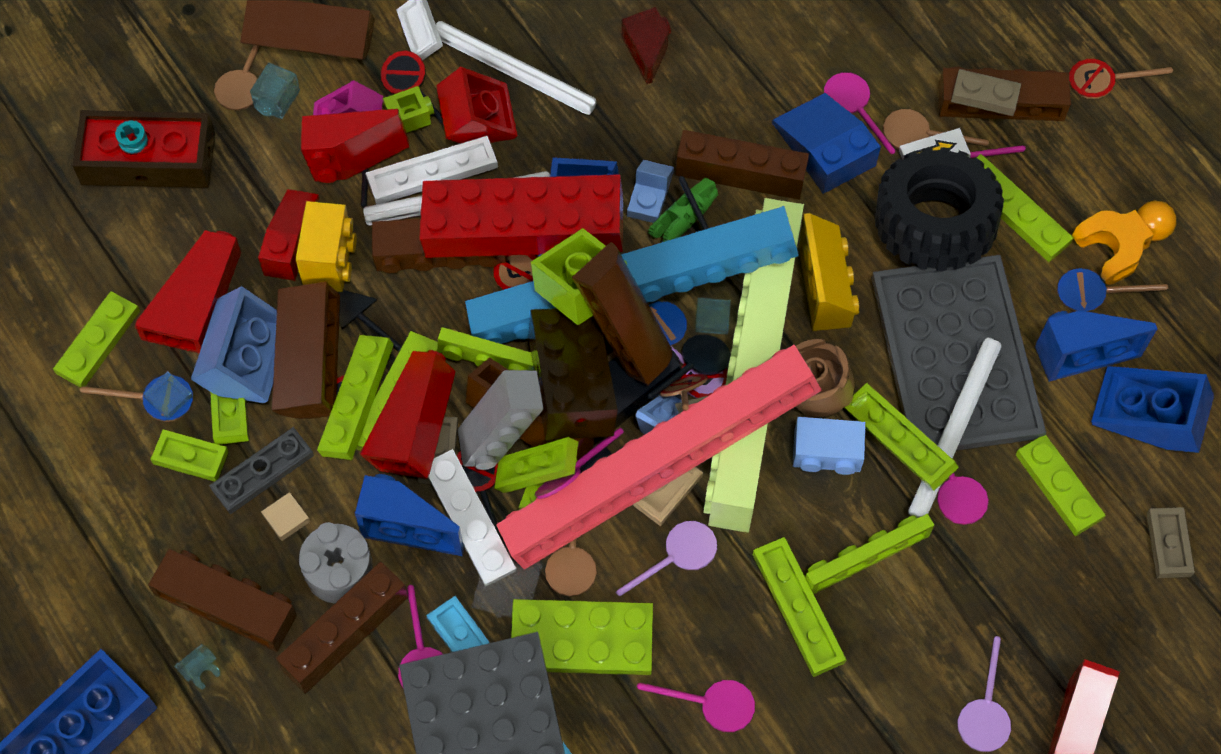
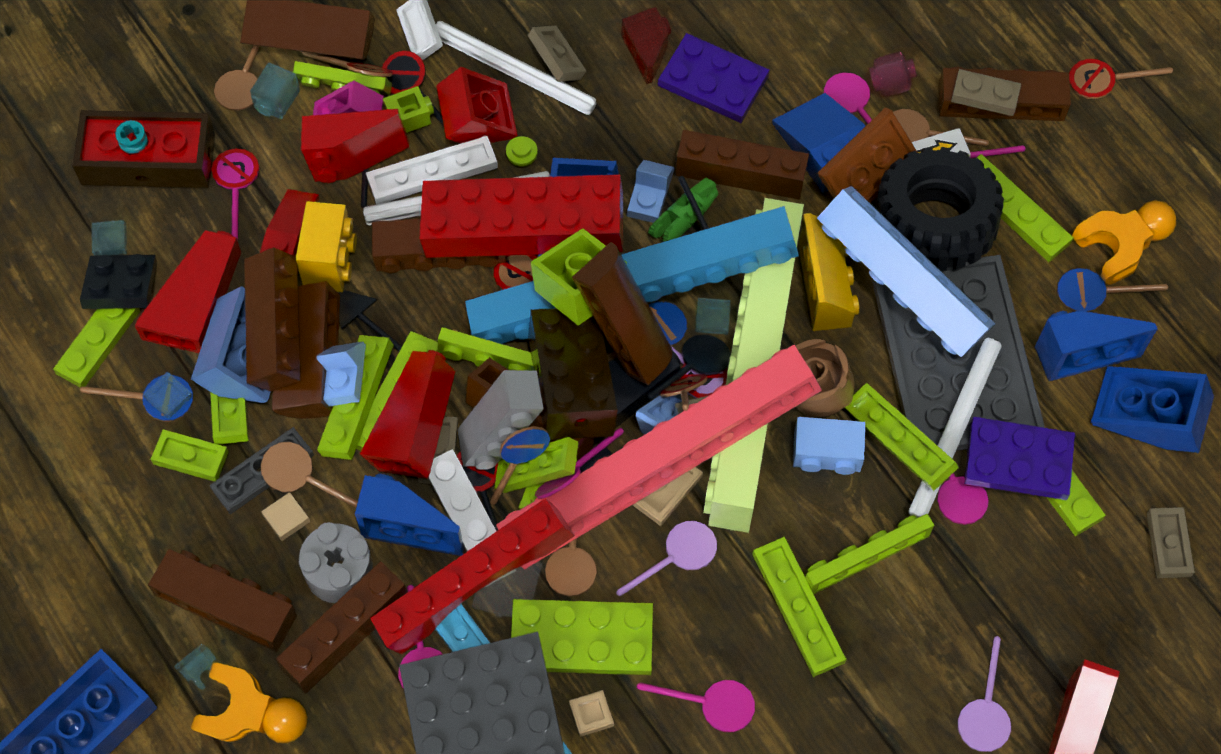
none -> black plate [80,254,157,309]
none -> clear light blue tile [92,220,127,256]
none -> light orange piece [191,663,307,743]
none -> piece [211,148,260,240]
none -> reddish brown brick [244,247,300,392]
none -> medium nougat piece [261,442,358,508]
none -> lime plate [293,61,392,96]
none -> medium nougat piece [302,52,393,77]
none -> light blue slope [316,341,366,406]
none -> red arch [370,498,575,654]
none -> blue piece [490,426,550,505]
none -> lime plate [506,136,538,167]
none -> dark tan plate [528,26,586,82]
none -> tan tile [569,690,614,737]
none -> dark purple plate [658,33,769,123]
none -> dark orange tile [817,108,918,203]
none -> light blue brick [817,186,995,357]
none -> clear pink head [869,52,917,97]
none -> dark purple plate [964,417,1075,500]

